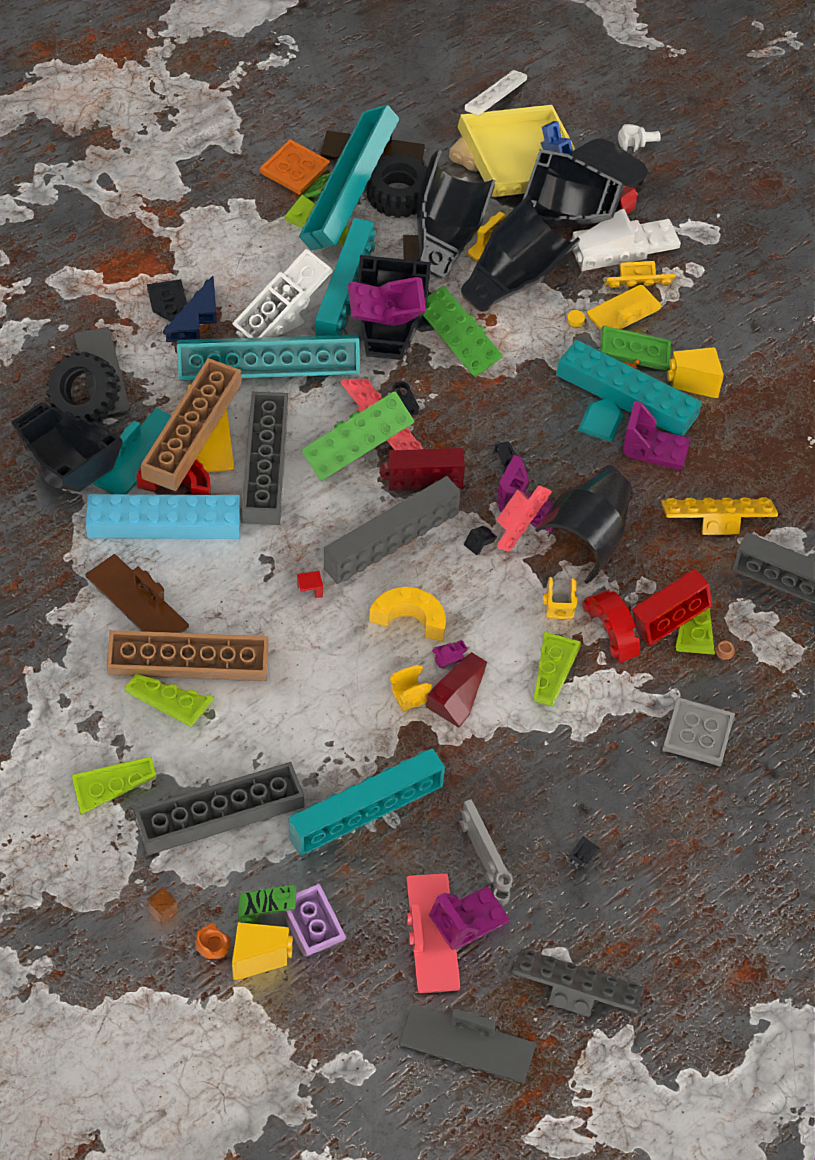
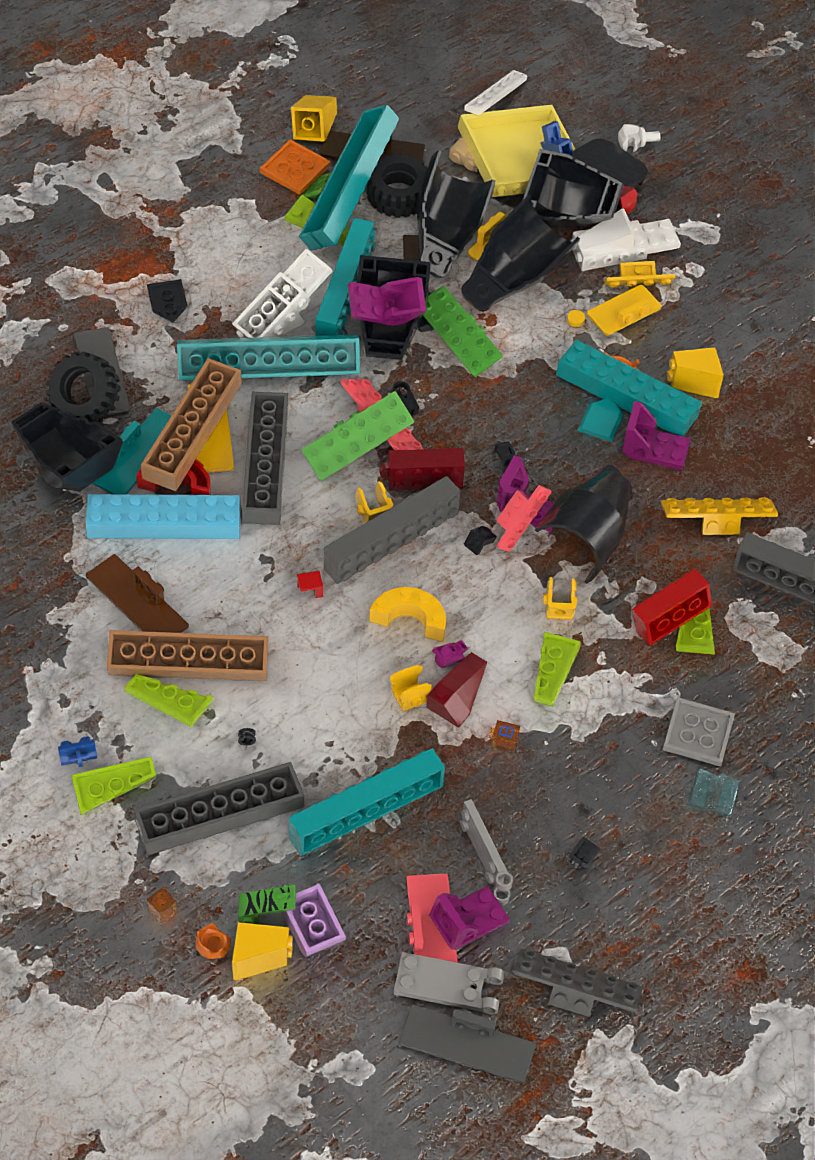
dark blue slope [163,276,217,342] -> none
red brick [582,589,640,663] -> none
bright green tile [600,326,671,371] -> none
nougat plate [715,641,735,660] -> none
none -> blue hips [58,736,97,767]
none -> black bush [238,728,256,746]
none -> yellow slope [291,95,337,141]
none -> yellow piece [355,481,393,523]
none -> light grey hinge [393,952,505,1014]
none -> clear orange brick [489,720,520,752]
none -> clear light blue slope [688,768,739,817]

